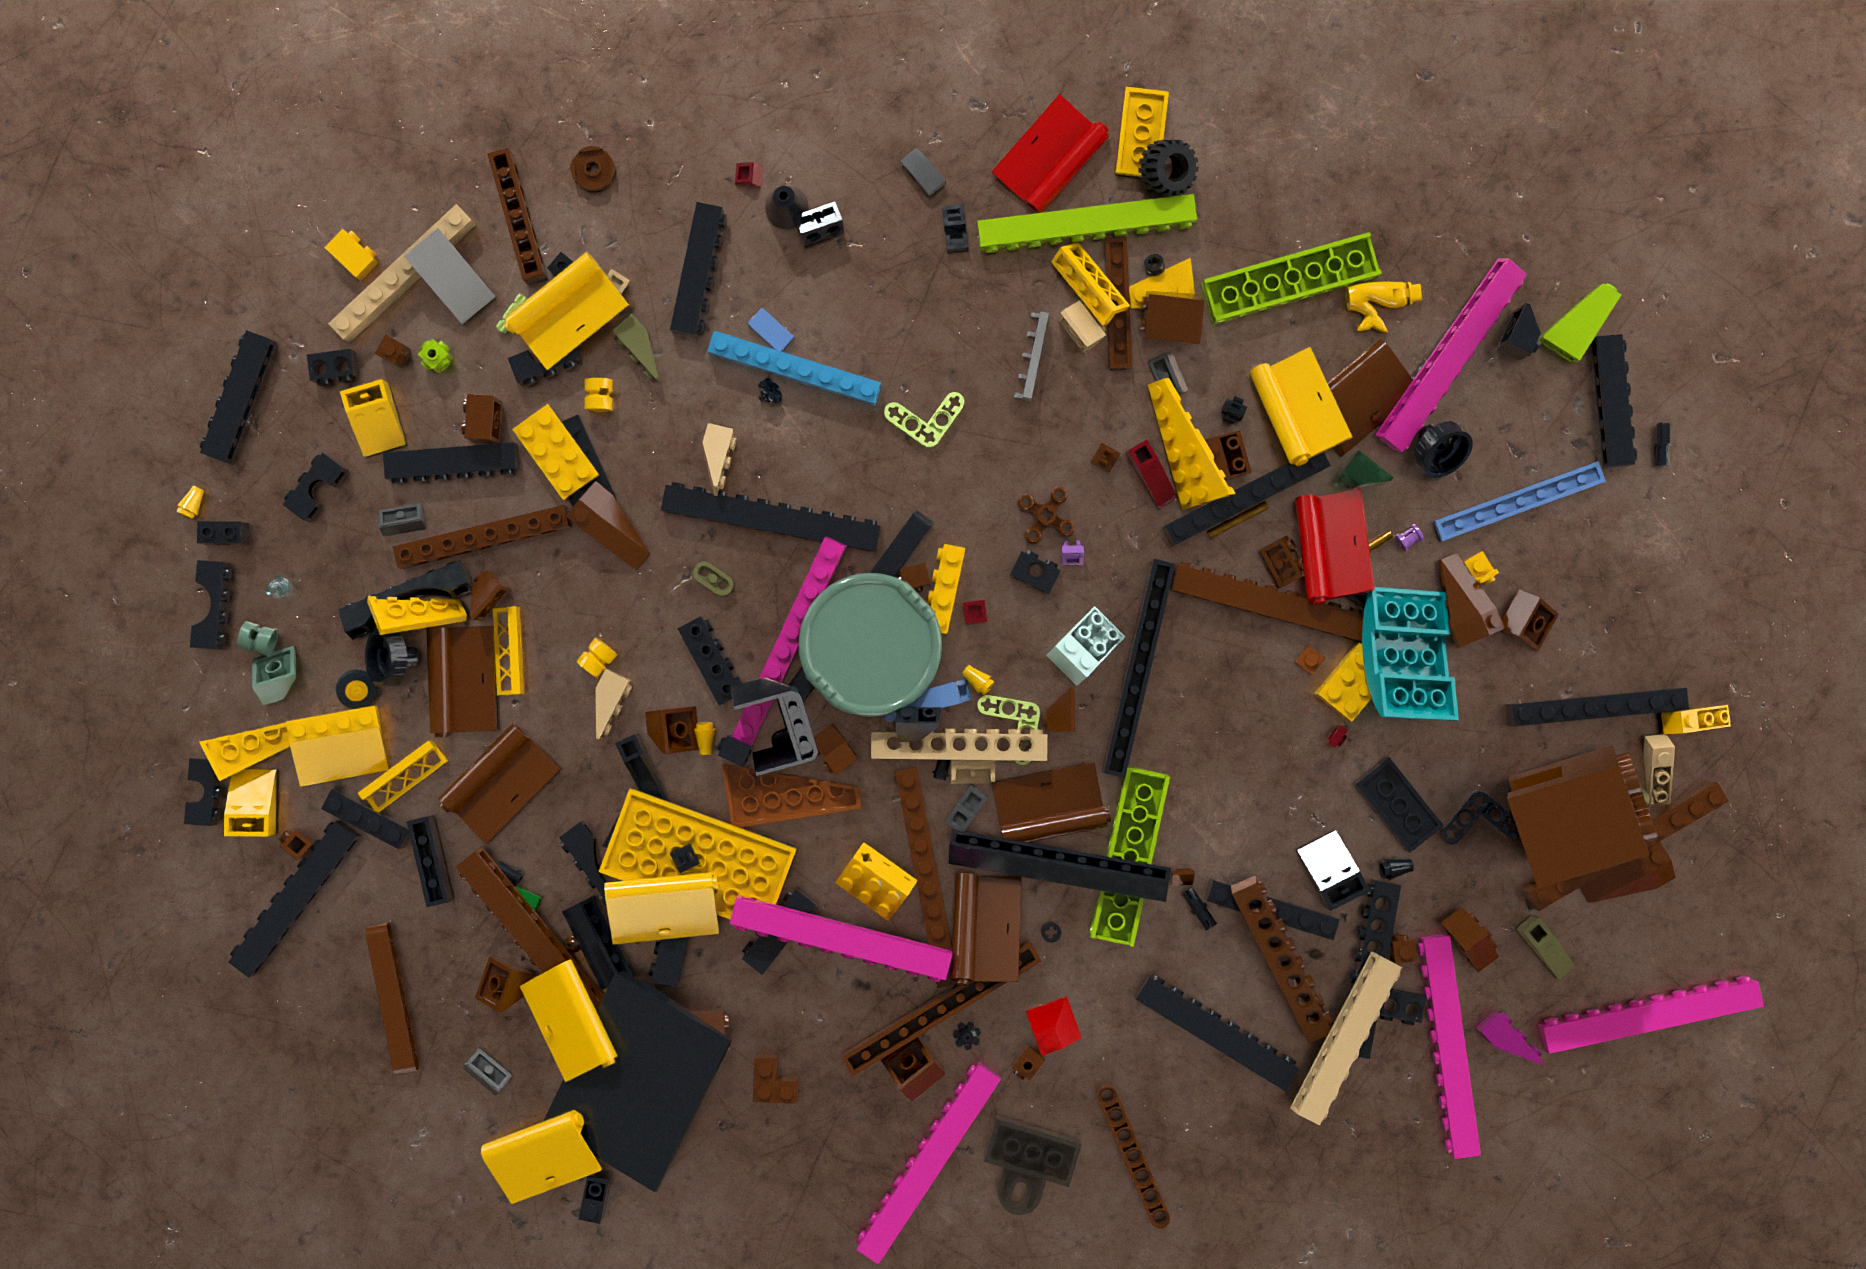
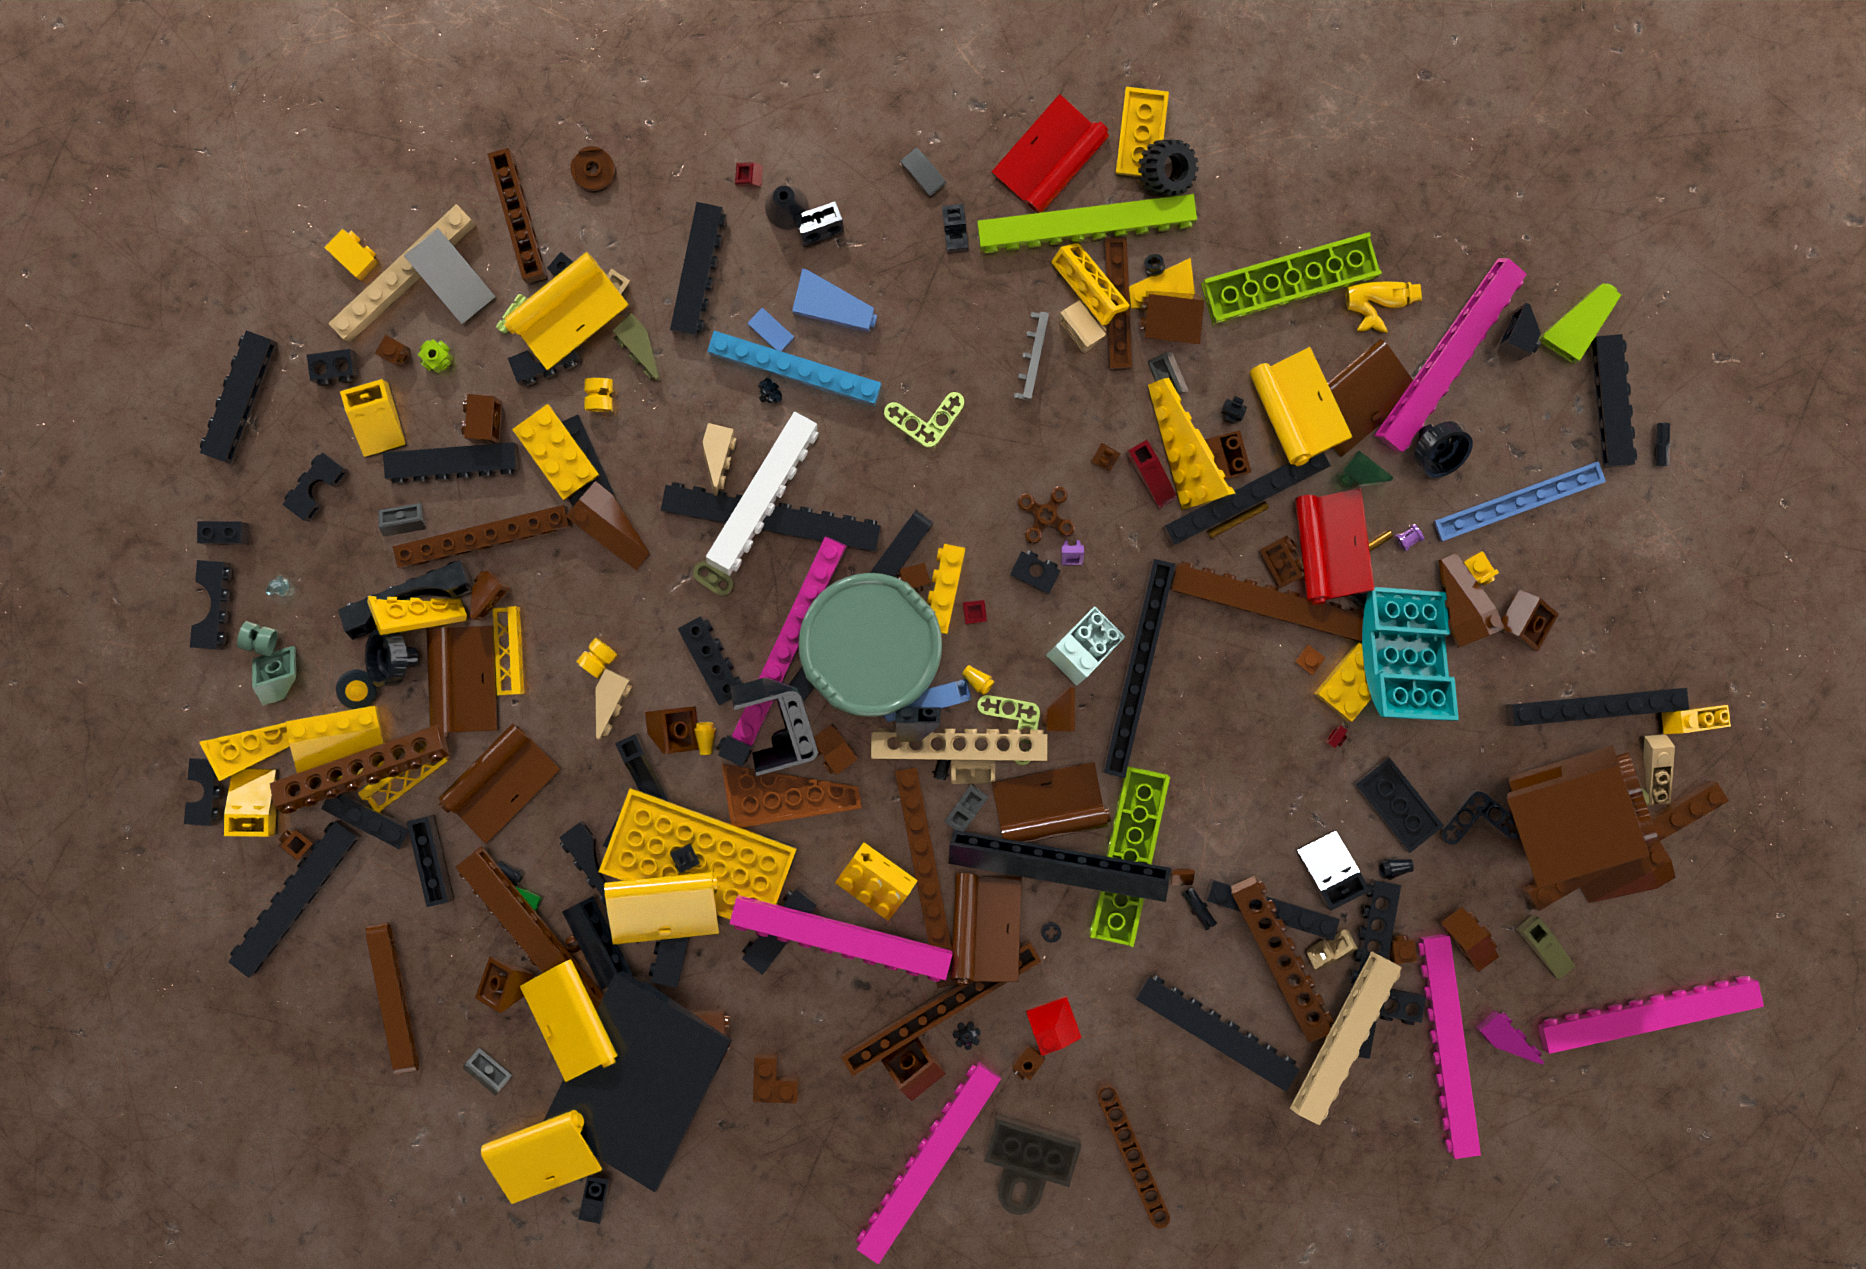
yellow cone [176,486,205,520] -> none
none -> reddish brown brick [269,725,450,814]
none -> white brick [706,411,819,576]
none -> medium blue slope [792,268,877,332]
none -> tan slope [1306,929,1358,970]

